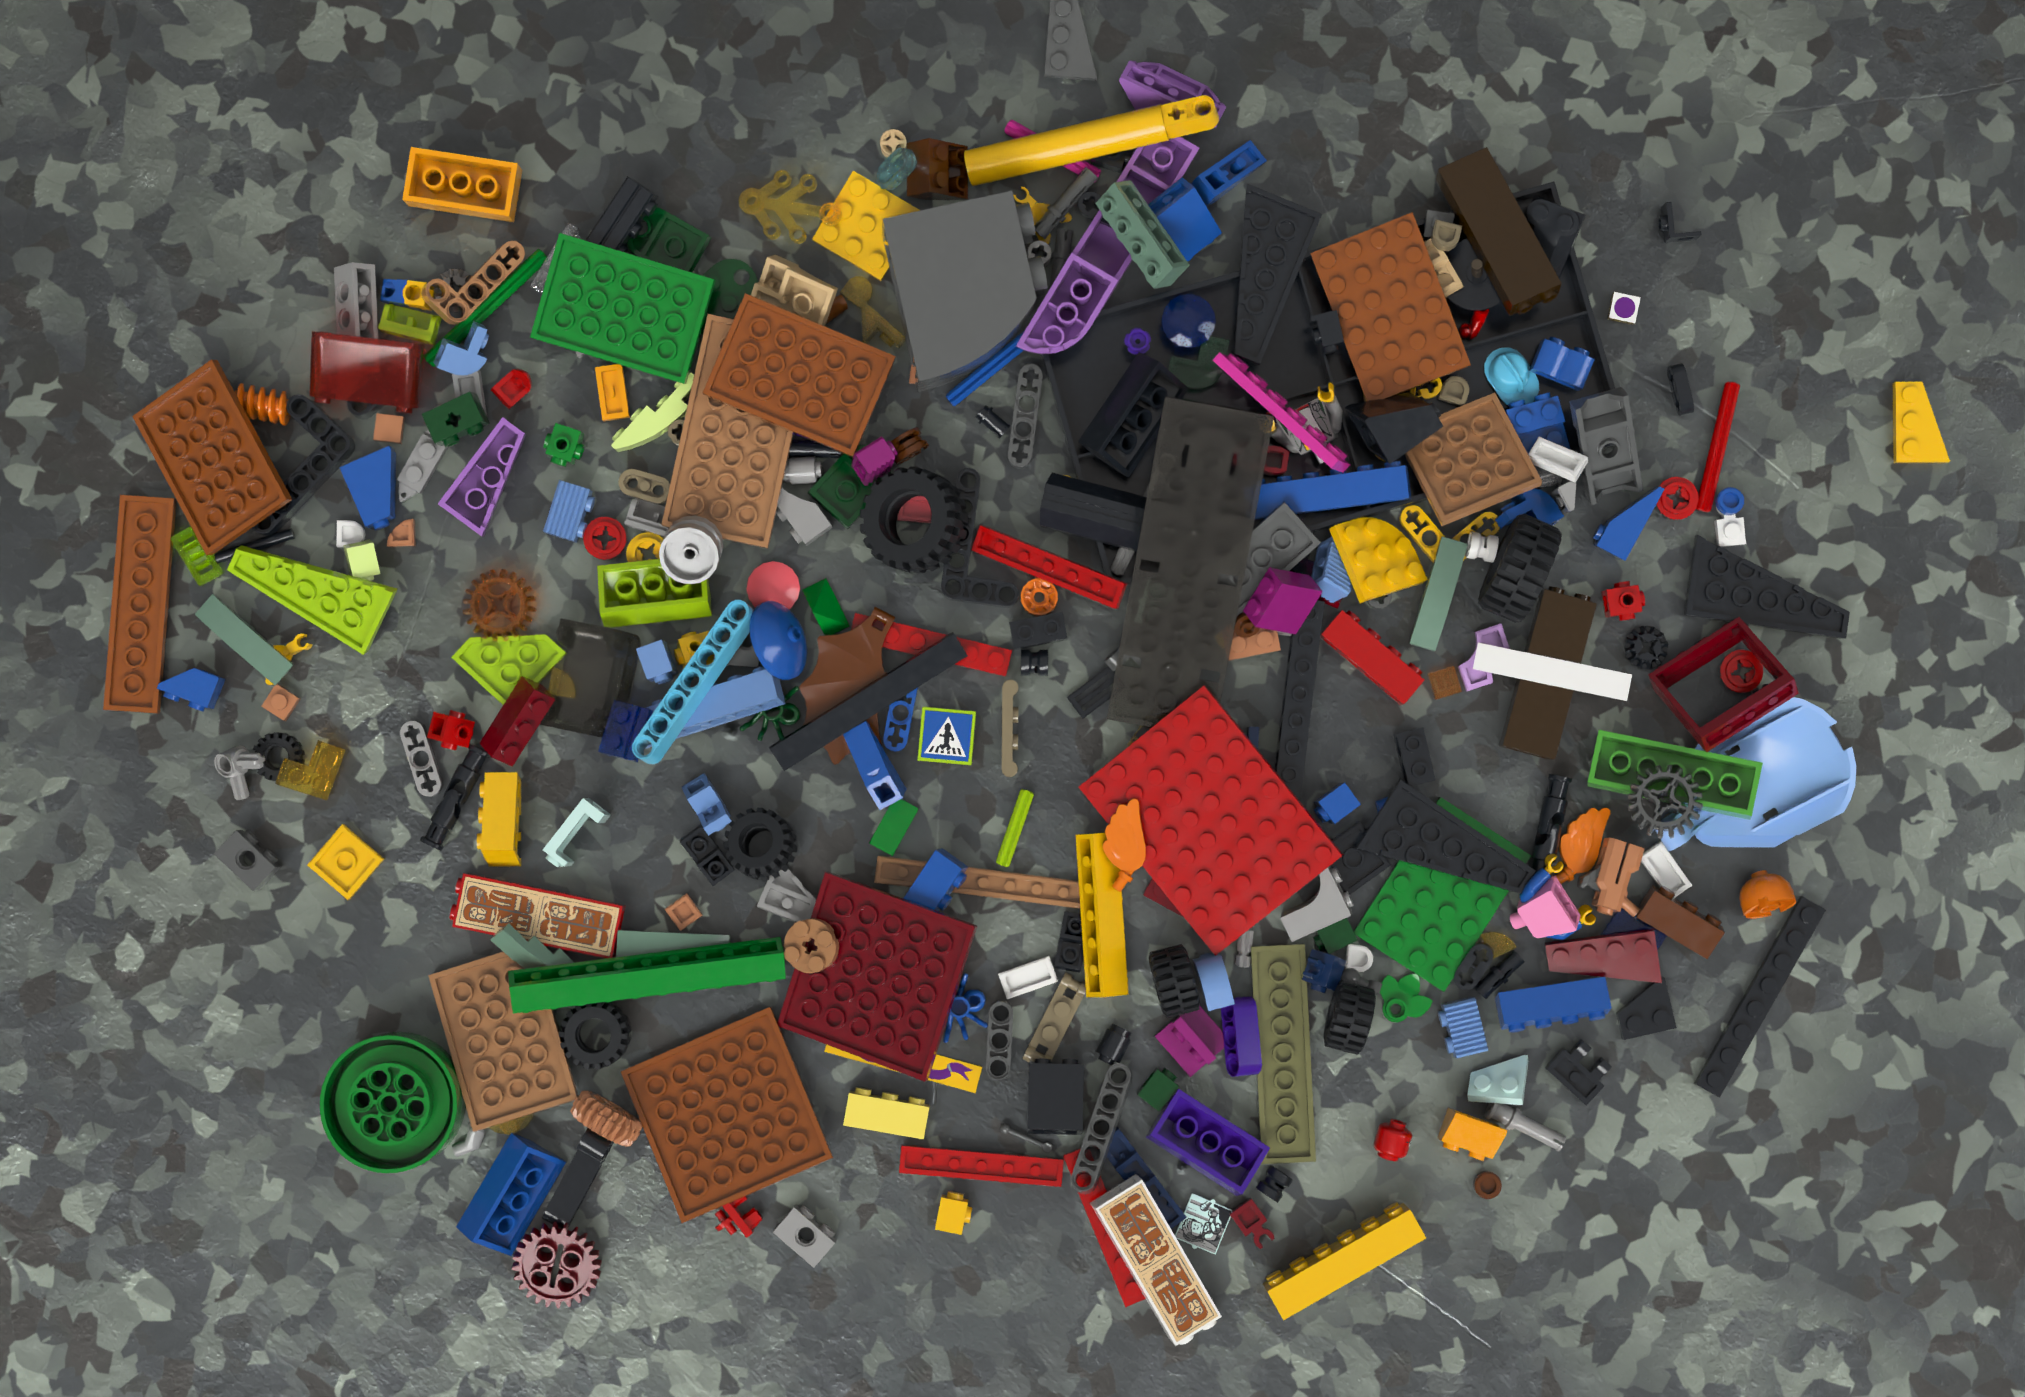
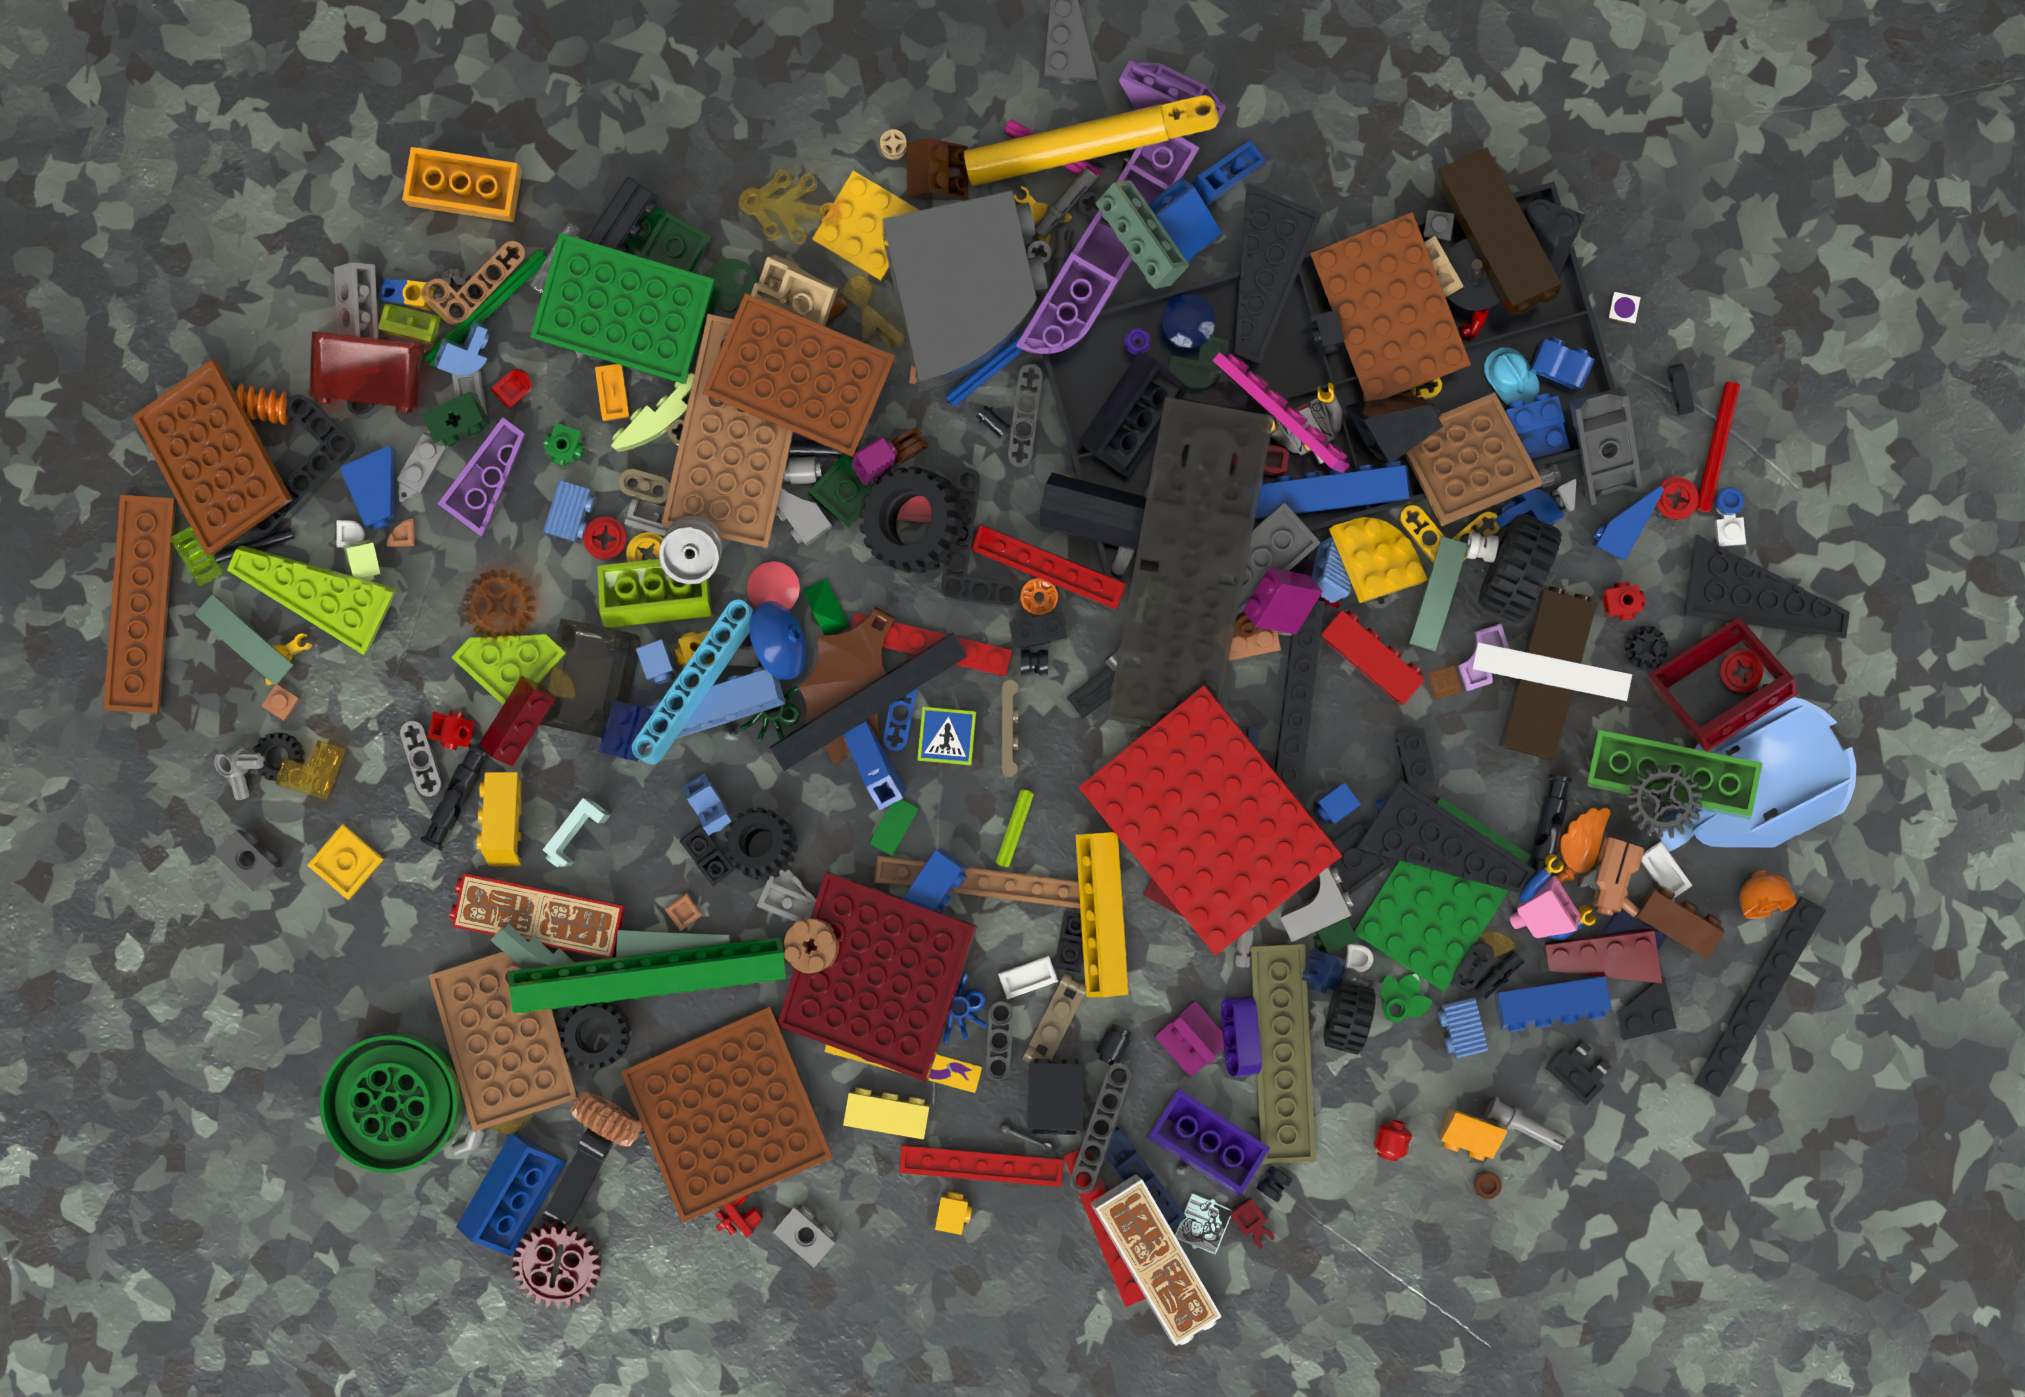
blue slope [157,668,225,712] -> none
nougat tile [373,413,405,444] -> none
clear light blue plate [876,148,917,190] -> none
orange animal [1103,798,1146,892] -> none
dark green brick [1137,1067,1179,1112] -> none
black tyre [1149,944,1200,1018] -> none
medium blue brick [1193,953,1235,1011] -> none
yellow brick [1263,1202,1426,1320] -> none
dark tan tile [1431,220,1462,251] -> none
dark tan tile [1438,376,1469,407] -> none
light aqua wing [1467,1055,1529,1105] -> none
white tile [1528,437,1588,482] -> none
black bracket [1658,202,1702,243] -> none
yellow wing [1893,382,1950,463] -> none

